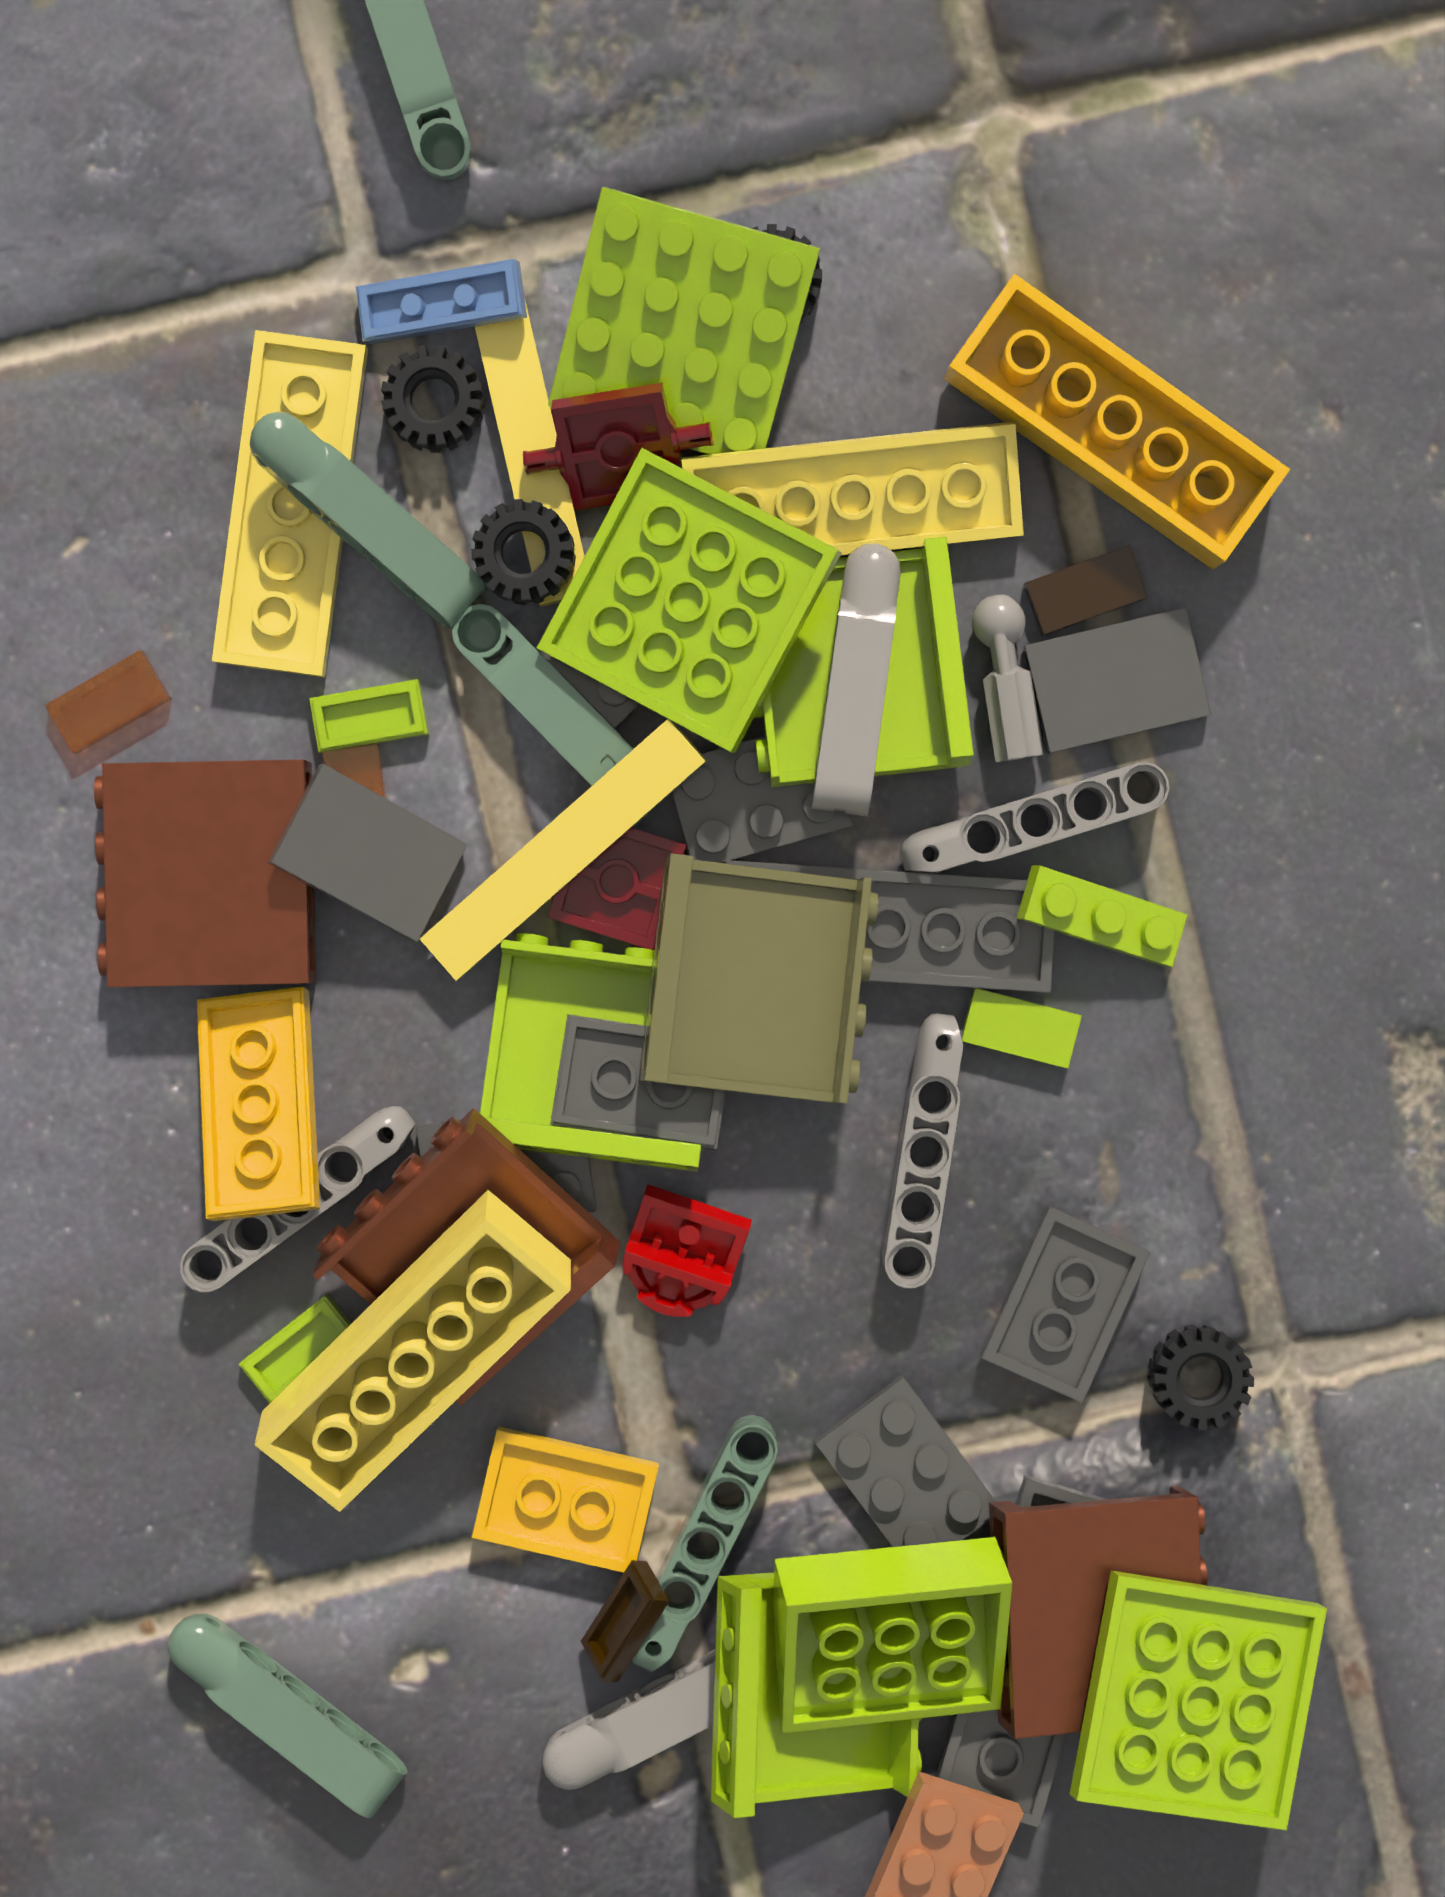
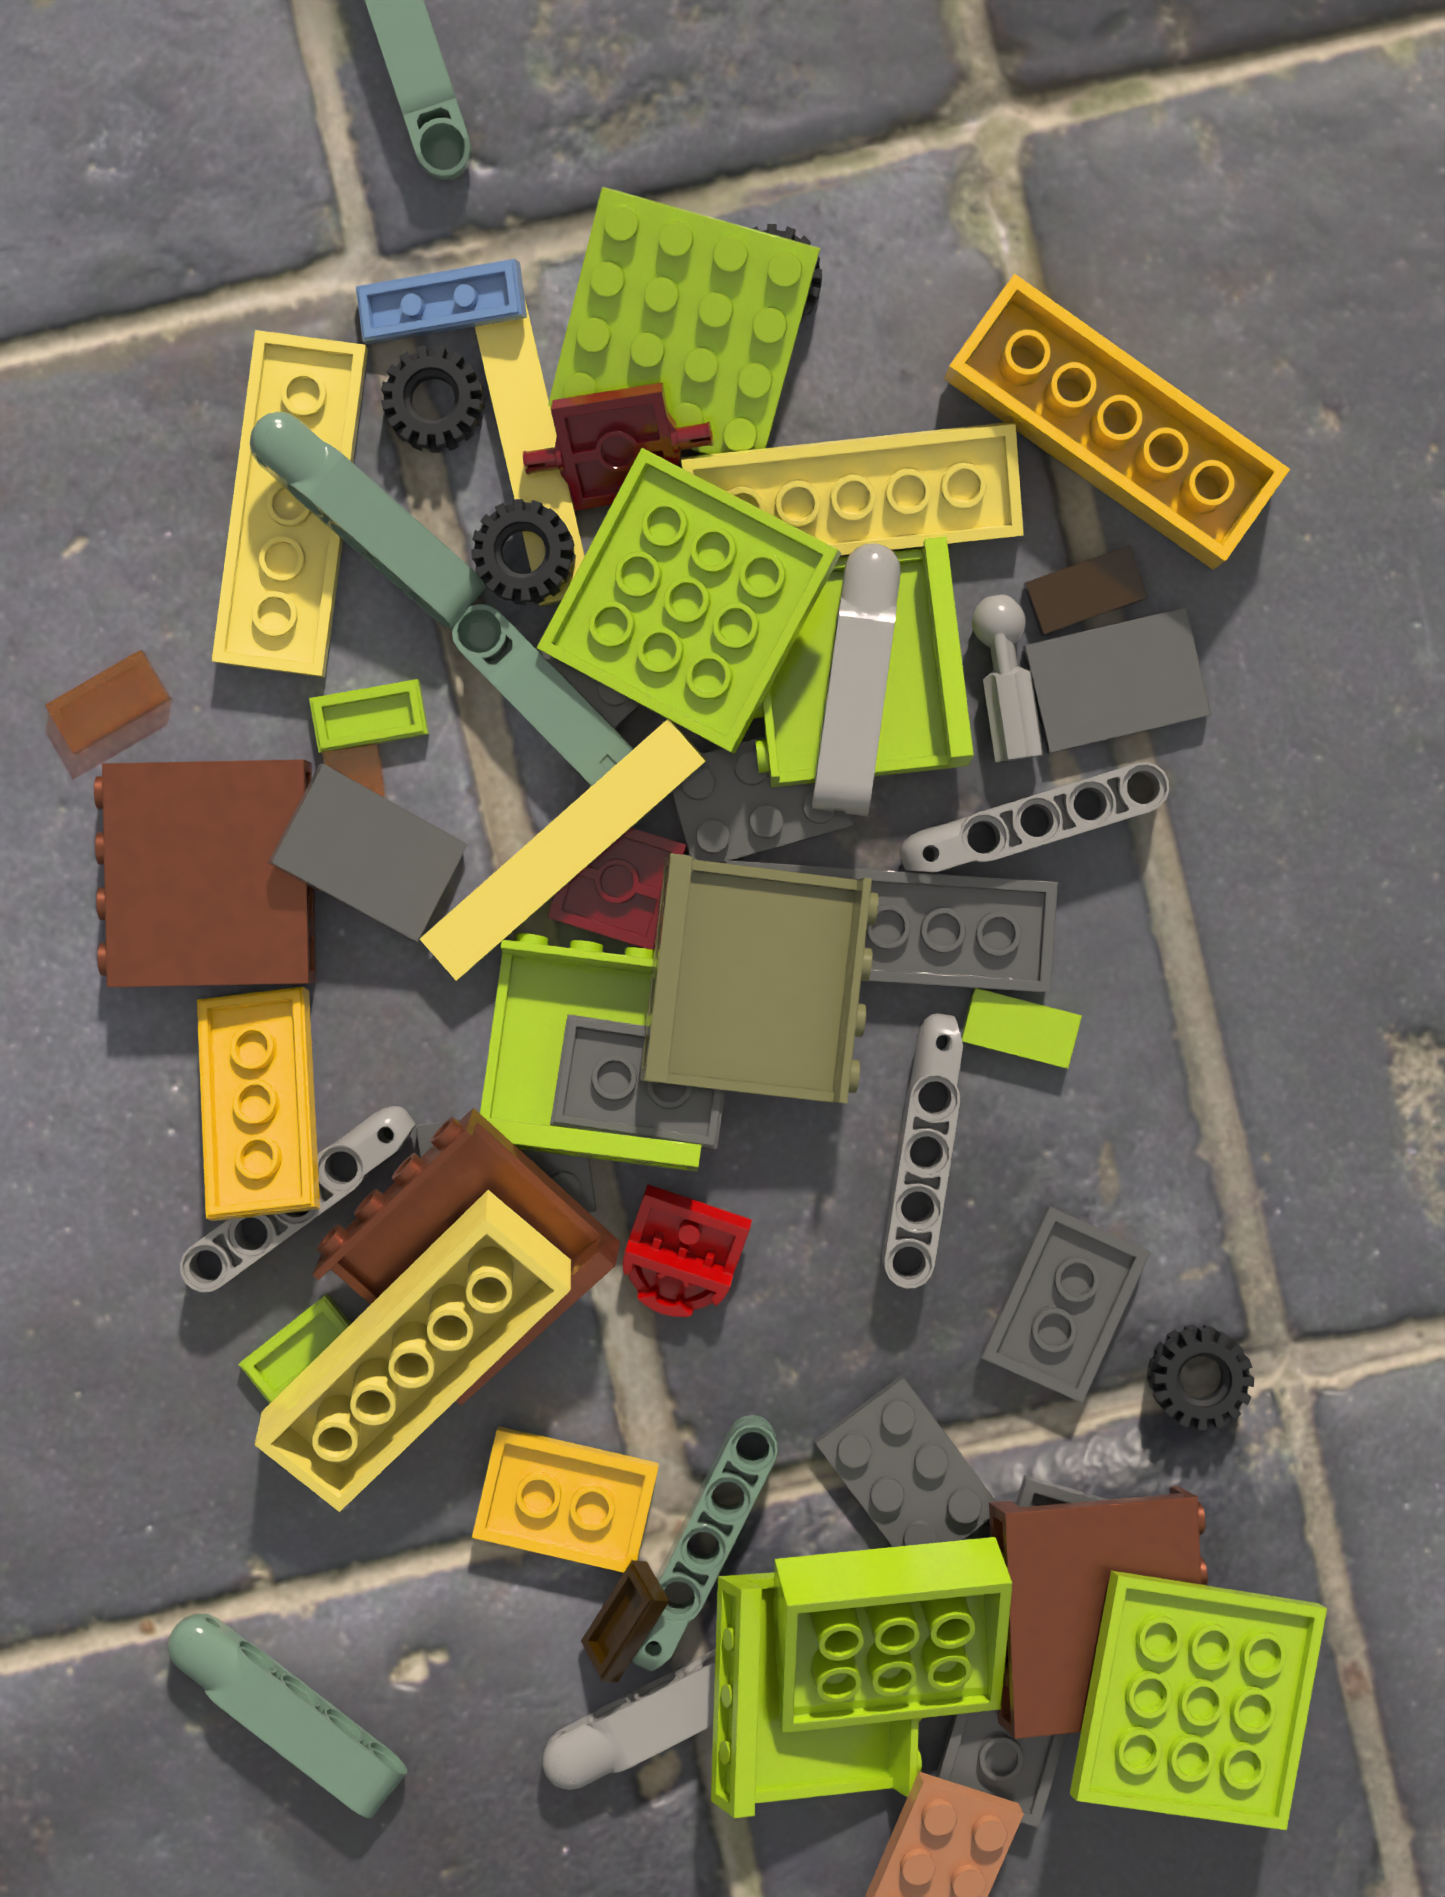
lime plate [1016,865,1188,967] -> none

